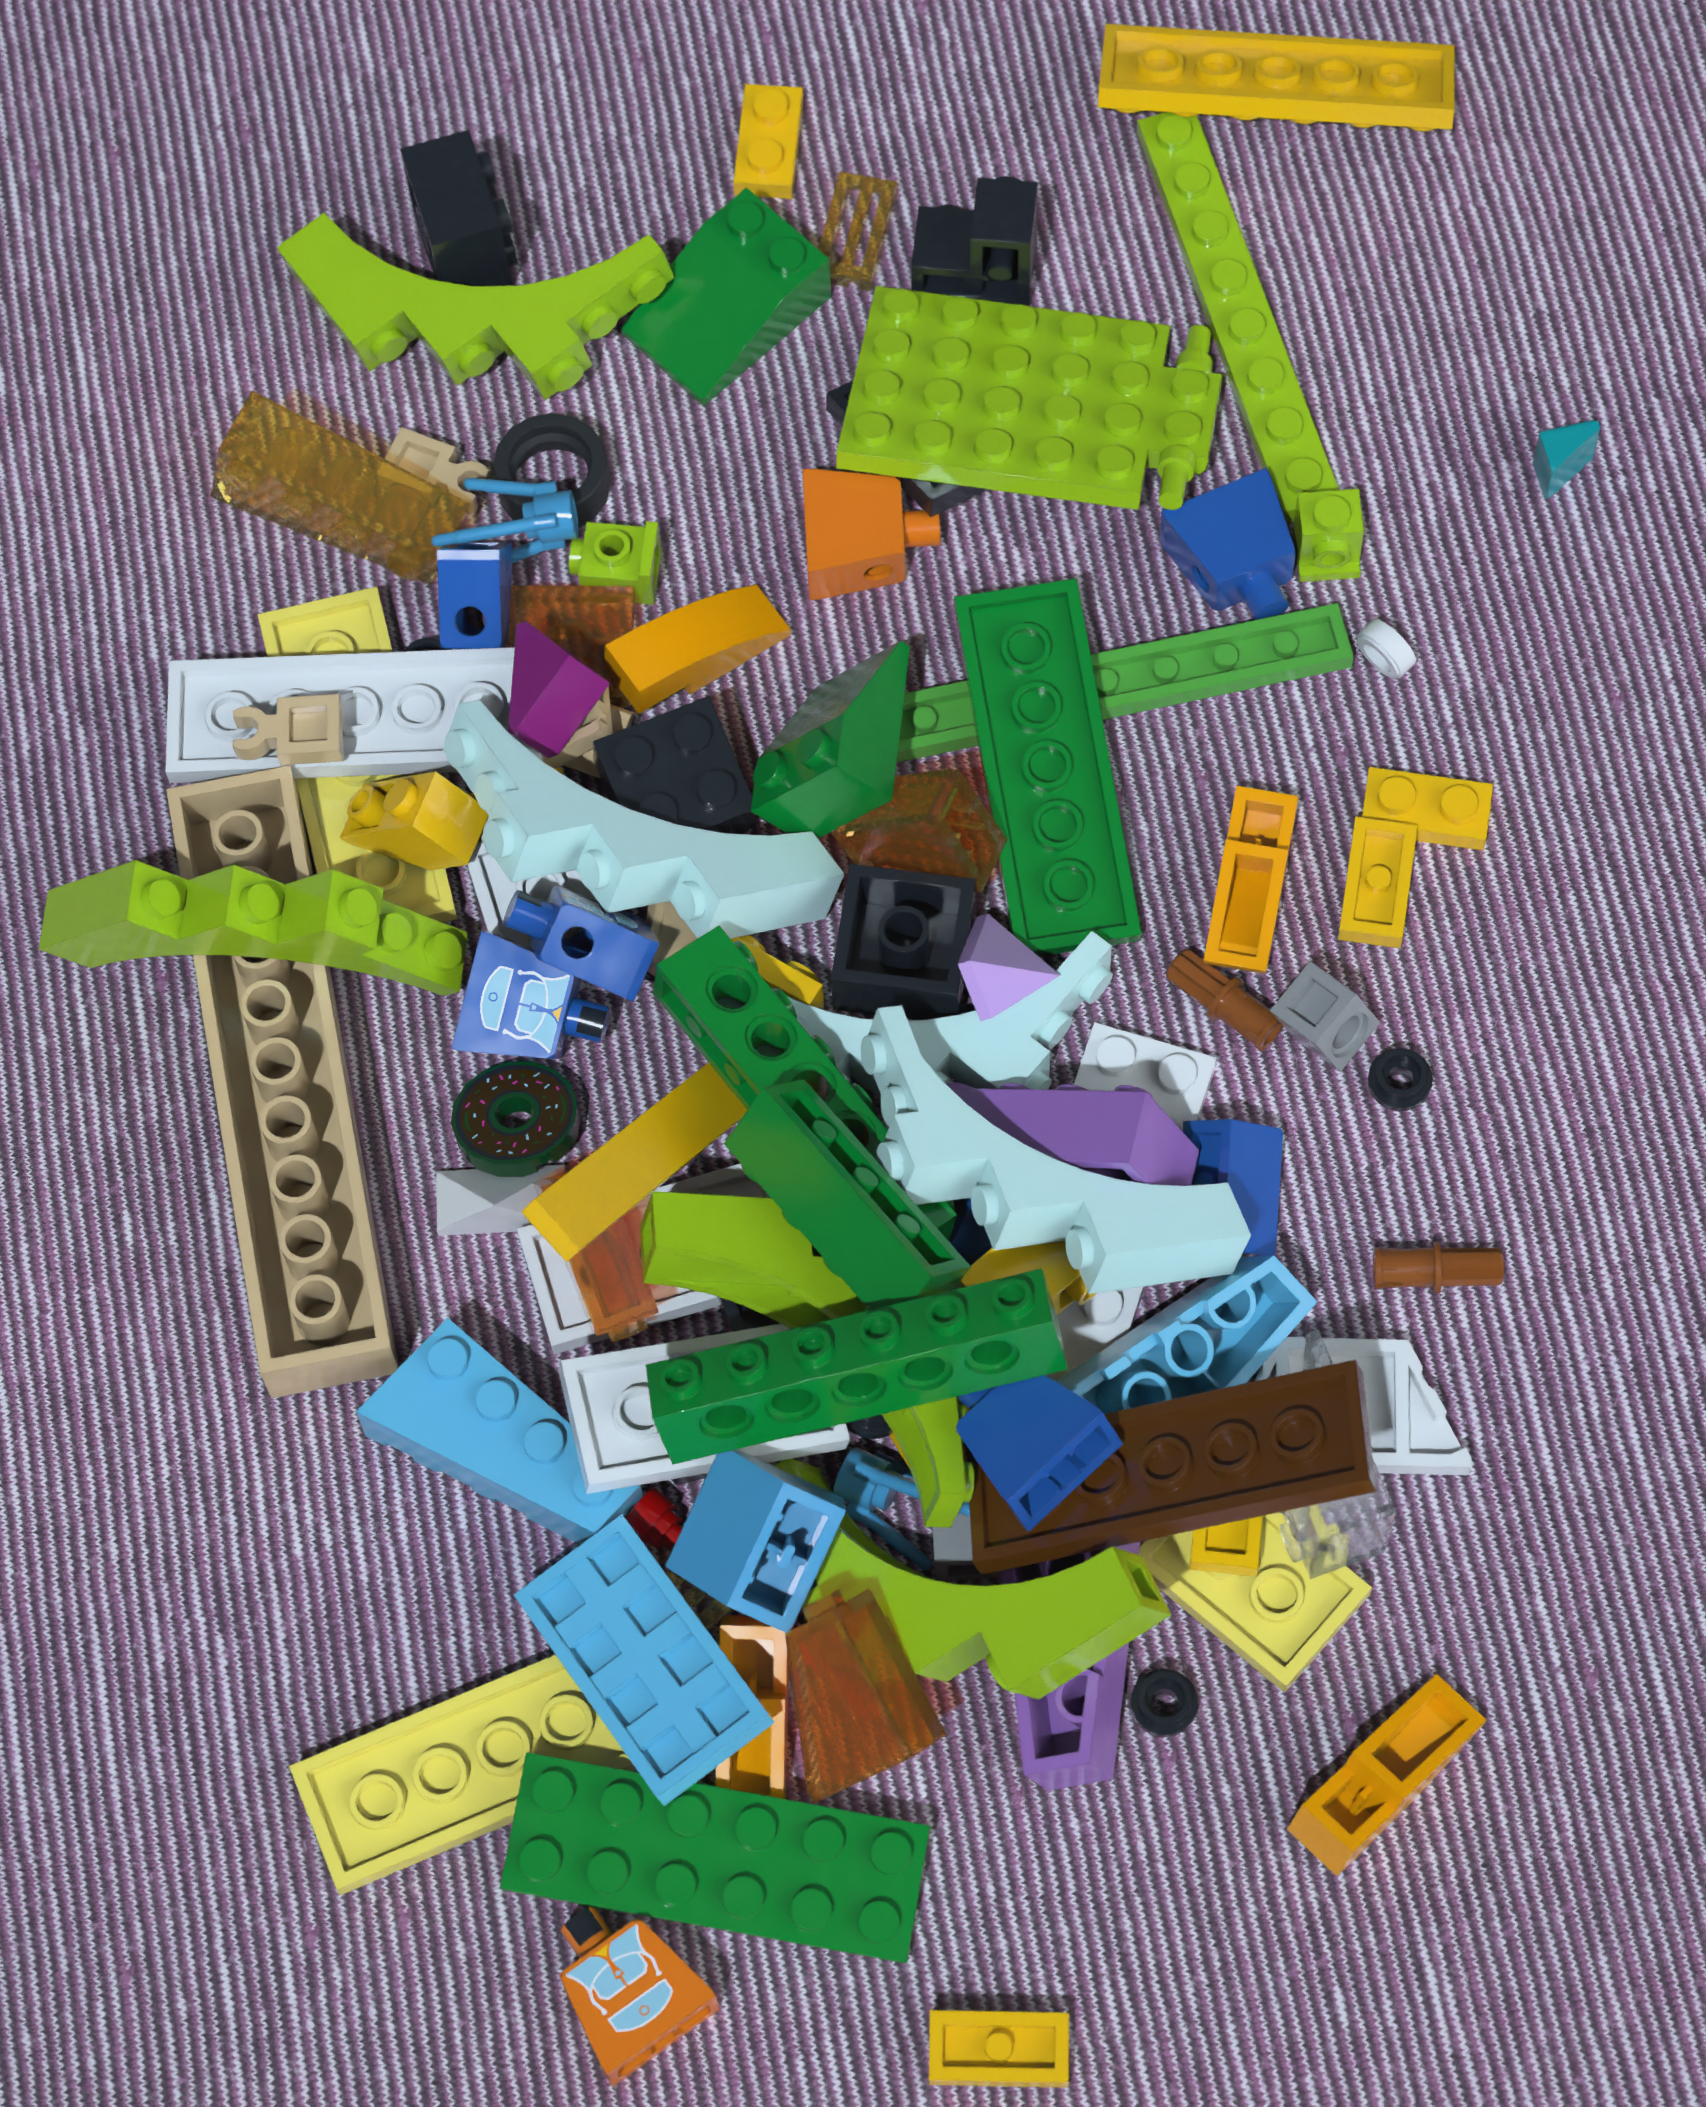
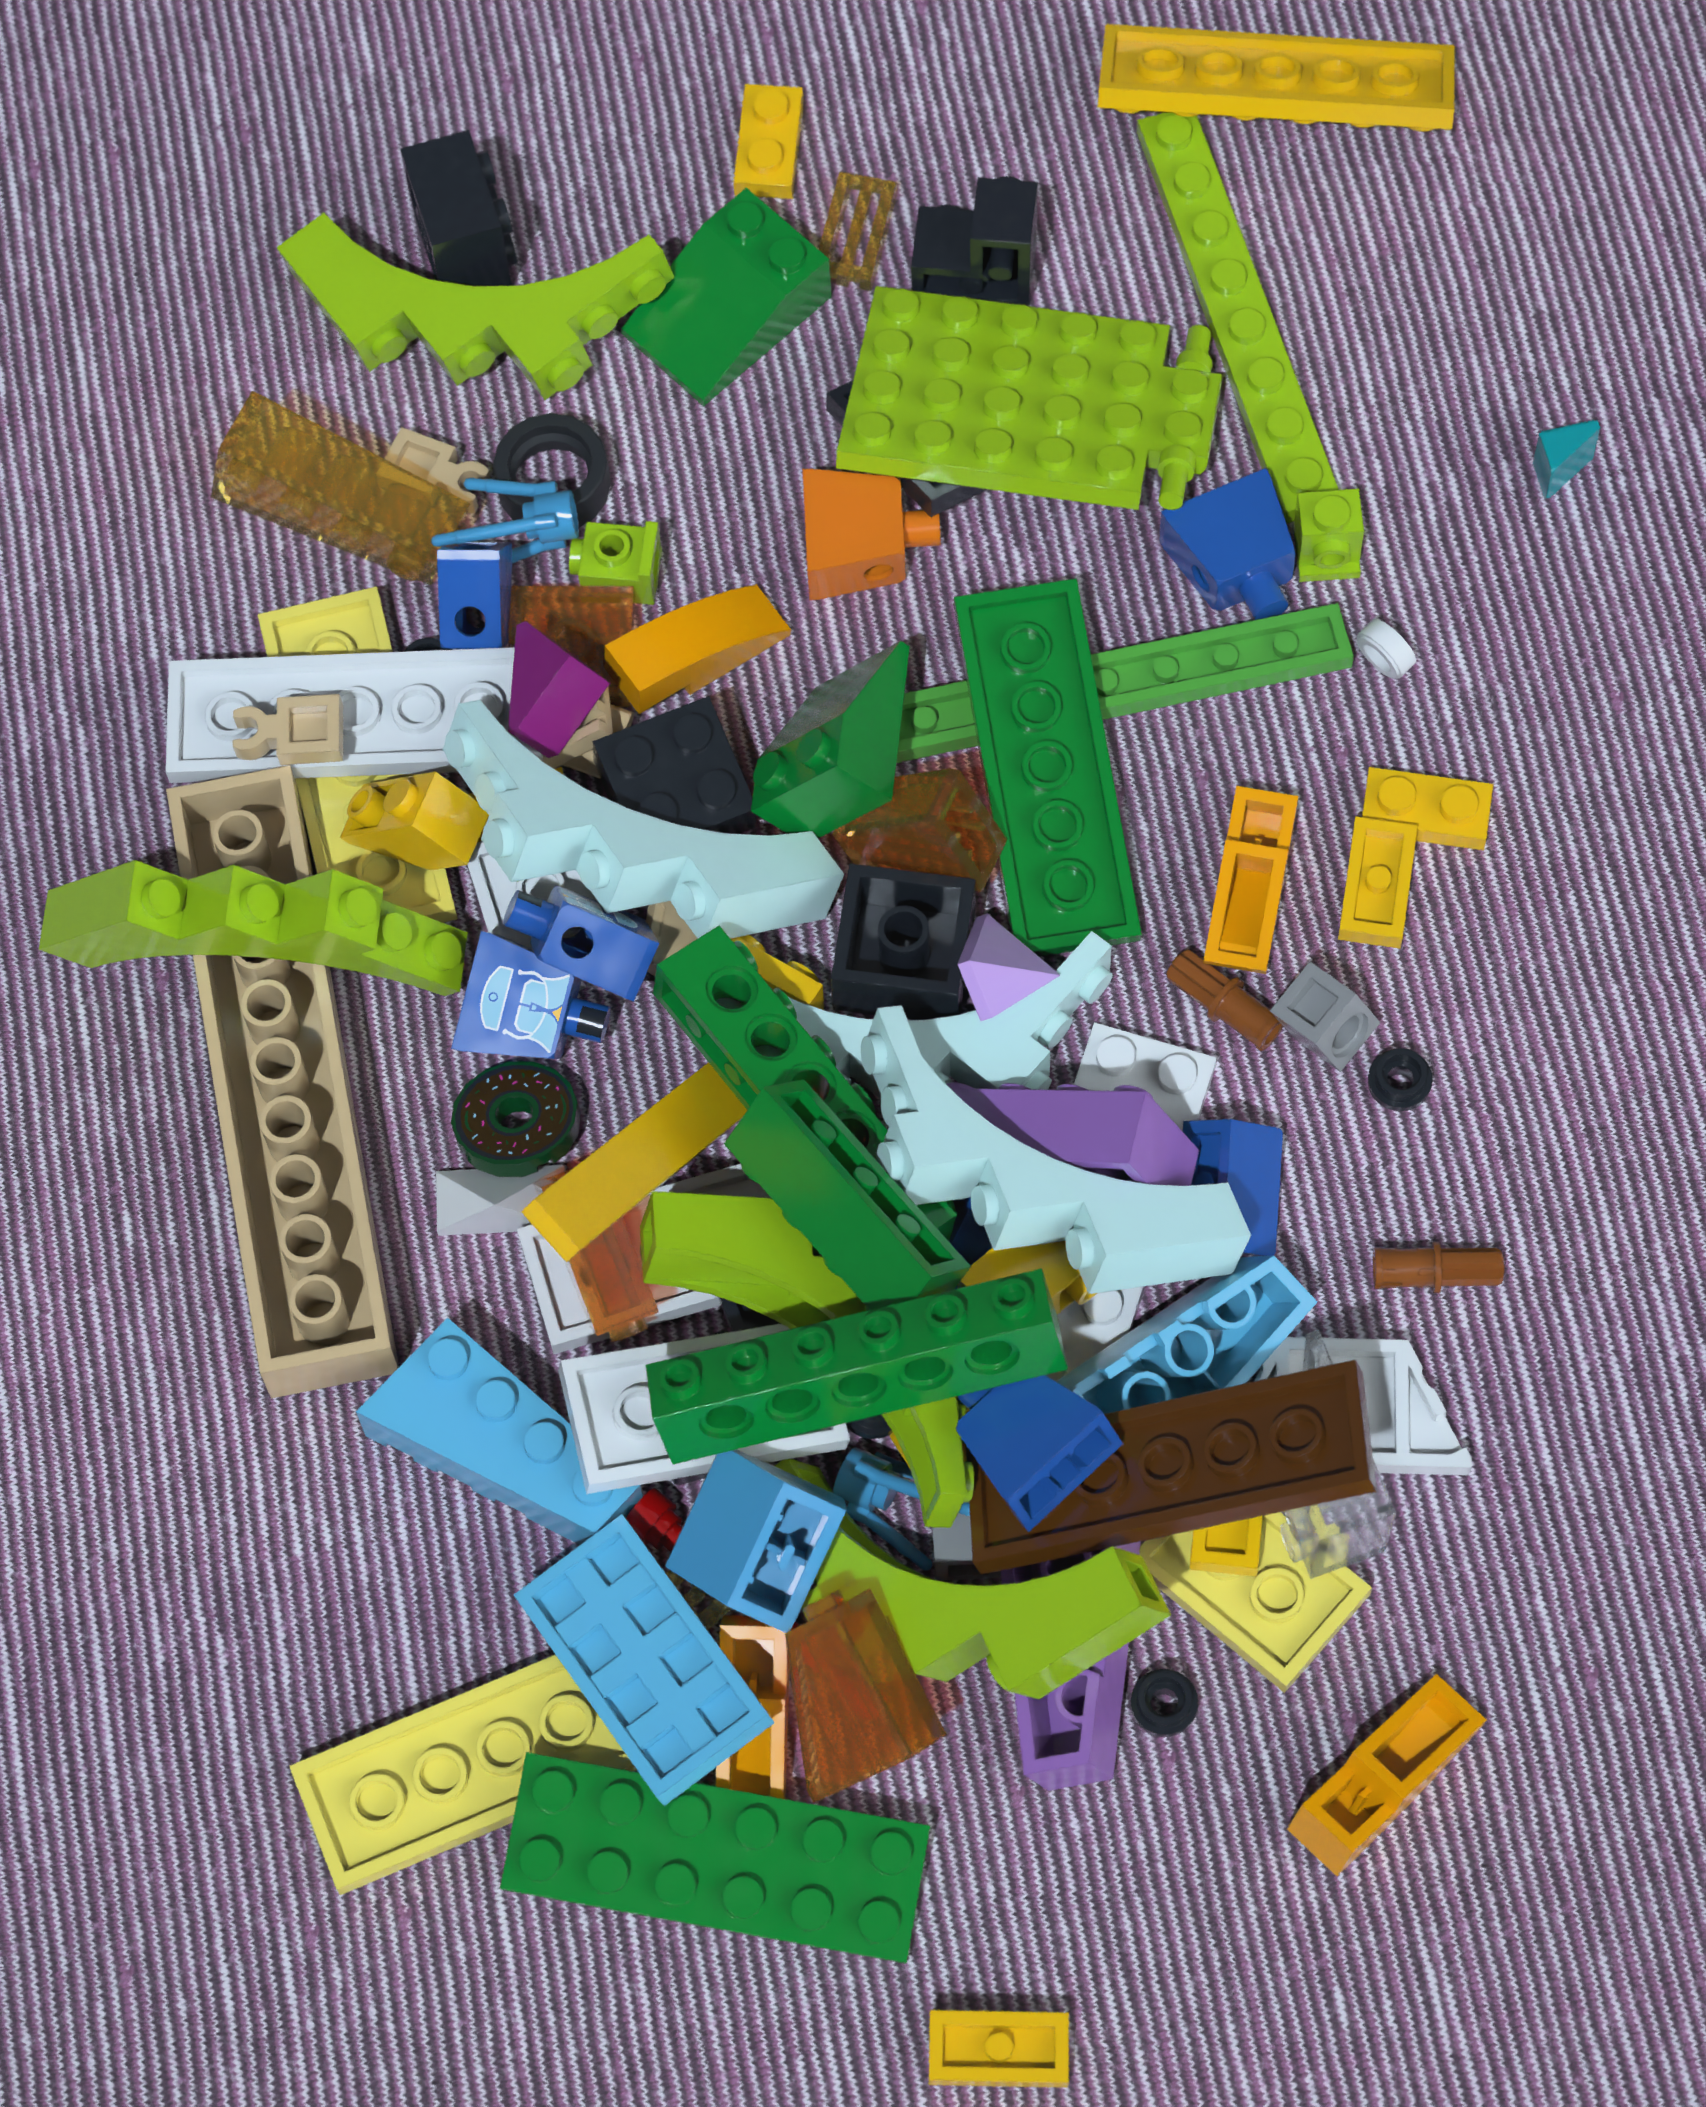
orange torso [559,1906,720,2087] -> none

